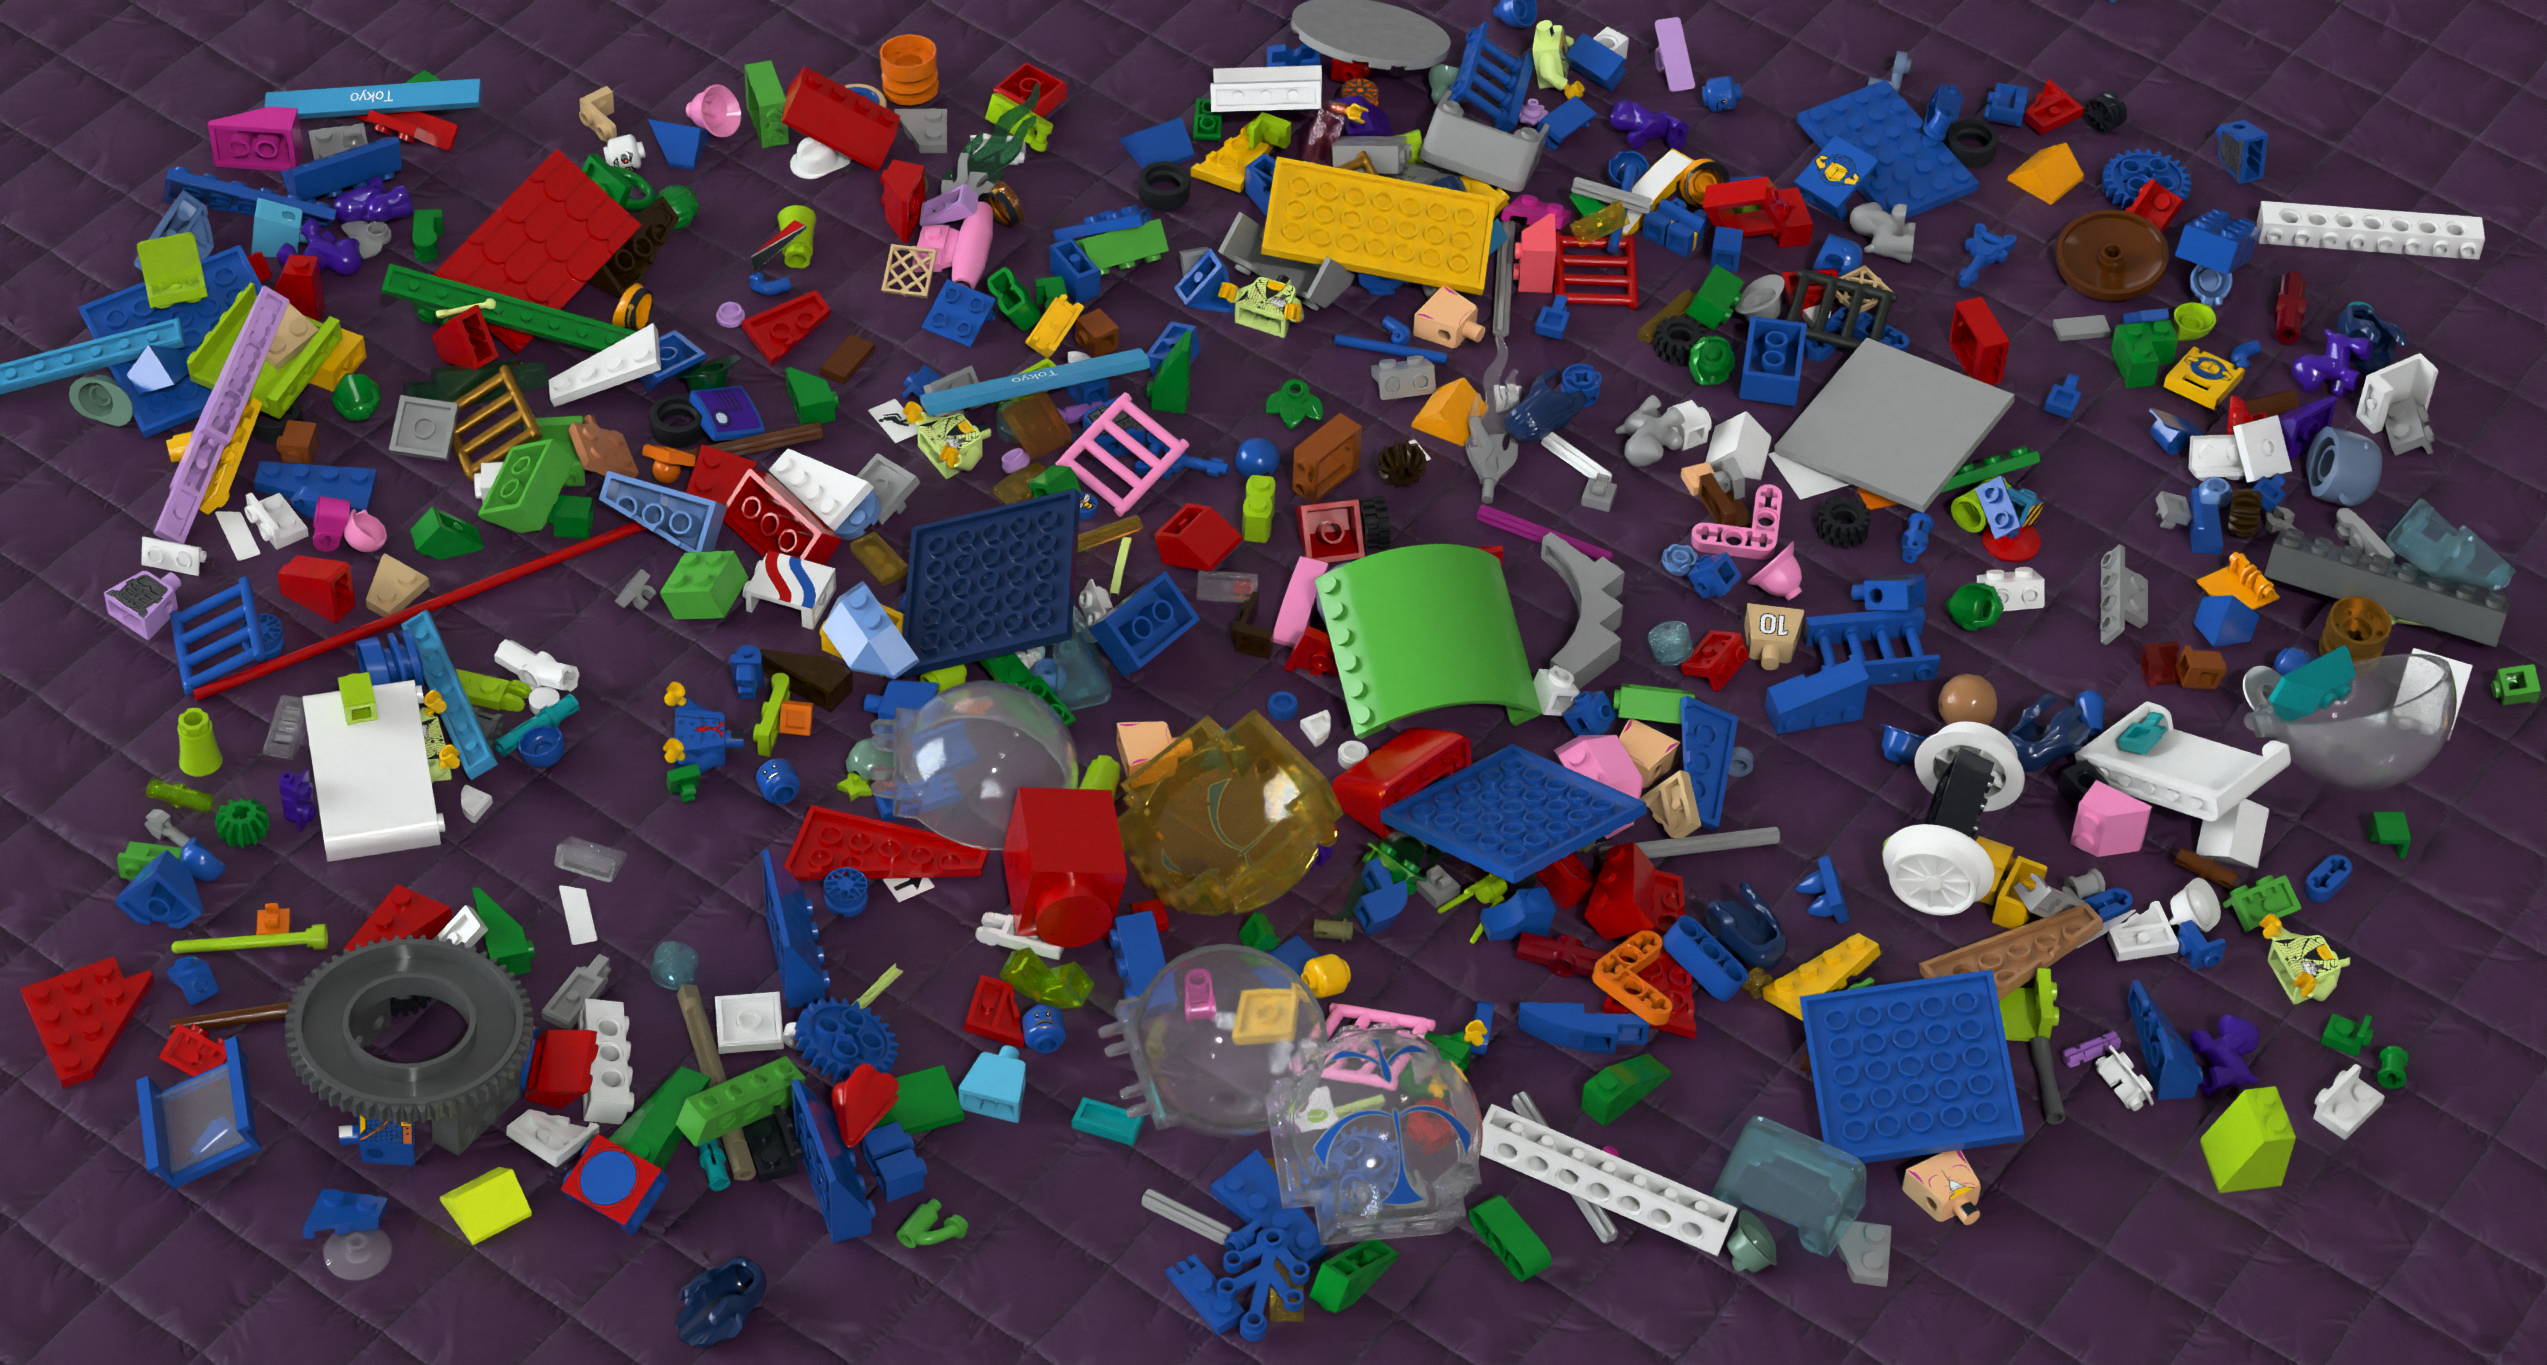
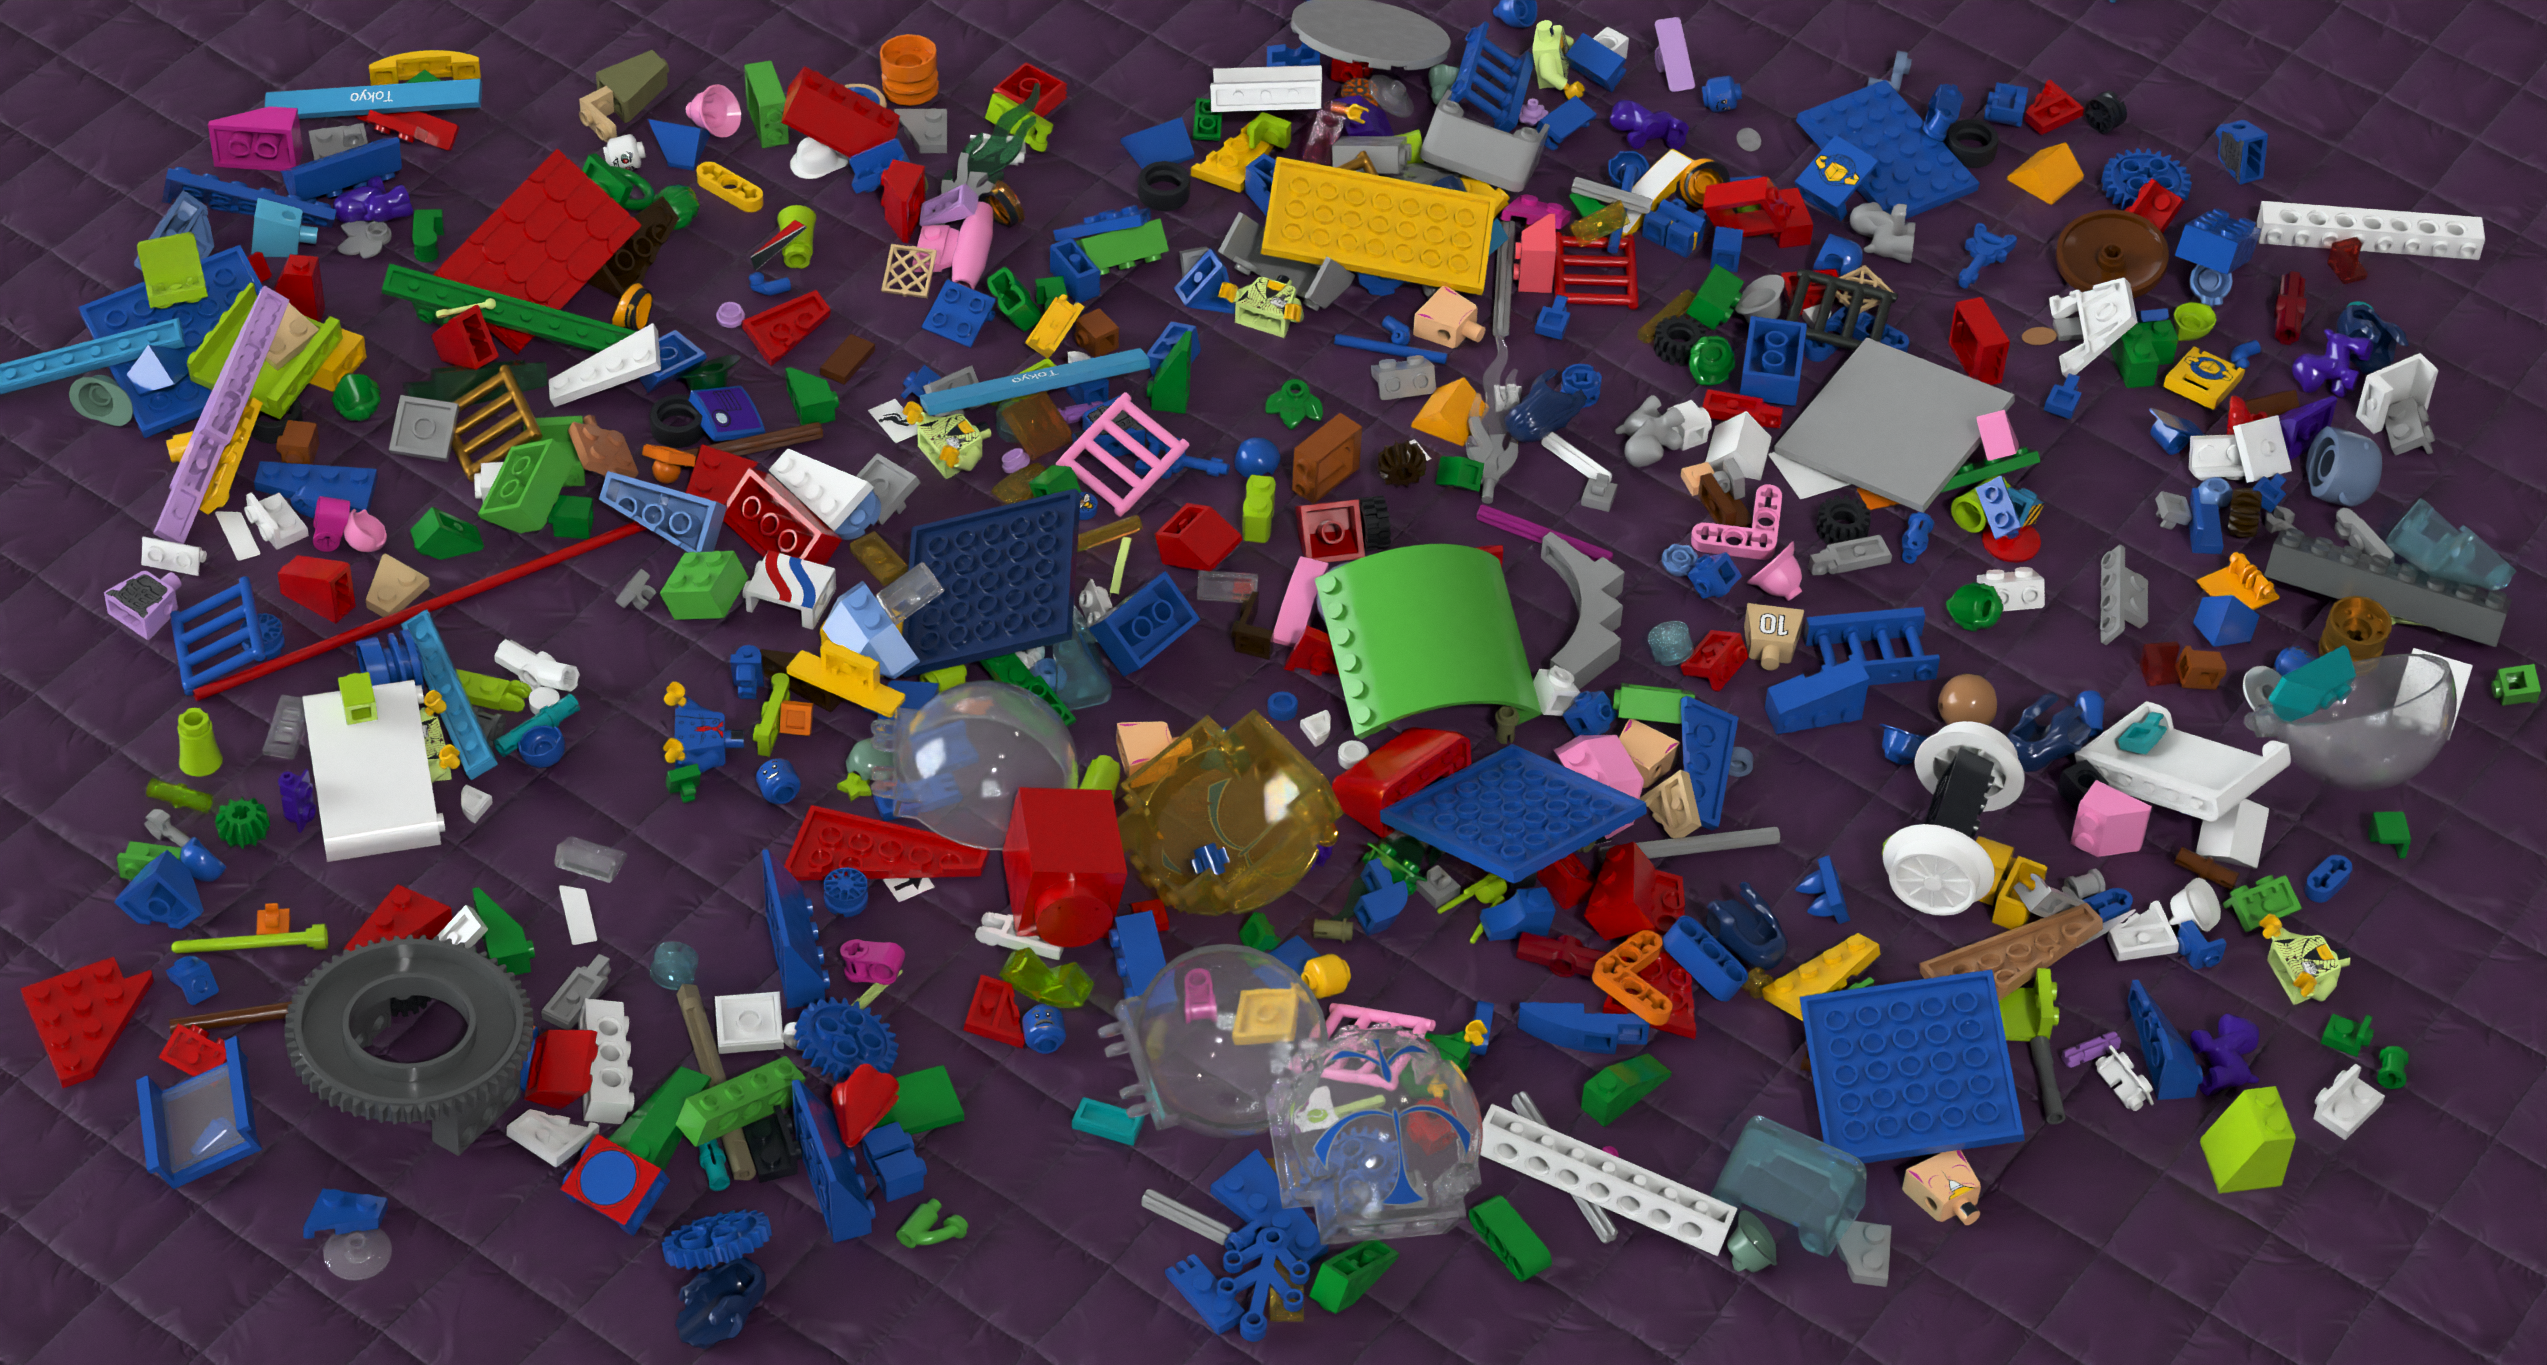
dark purple animal [276,218,362,276] -> none
blue torso [339,1115,415,1165] -> none
neon yellow slope [440,1167,532,1245] -> none
medium azure torso [959,1045,1026,1123] -> none
blue torso [1851,573,1927,610] -> none
none -> yellow slope [369,50,481,86]
none -> olive slope [596,49,669,123]
none -> blue gear [662,1209,772,1270]
none -> yellow beam [696,162,763,212]
none -> yellow bracket [786,640,905,718]
none -> dark pink piece [840,939,905,985]
none -> blue bracket [849,138,910,194]
none -> clear slope [875,562,945,626]
none -> blue gear [1189,842,1230,880]
none -> clear dish [1368,74,1414,118]
none -> green panel [1436,456,1484,492]
none -> olive pin [1495,706,1520,744]
none -> red hinge [1702,389,1783,428]
none -> flat silver sticker [1737,128,1761,151]
none -> light grey hinge [1808,535,1892,575]
none -> bright pink slope [1976,410,2019,461]
none -> medium nougat sticker [2022,327,2057,345]
none -> white wing [2049,278,2138,378]
none -> clear red panel [2327,237,2368,284]

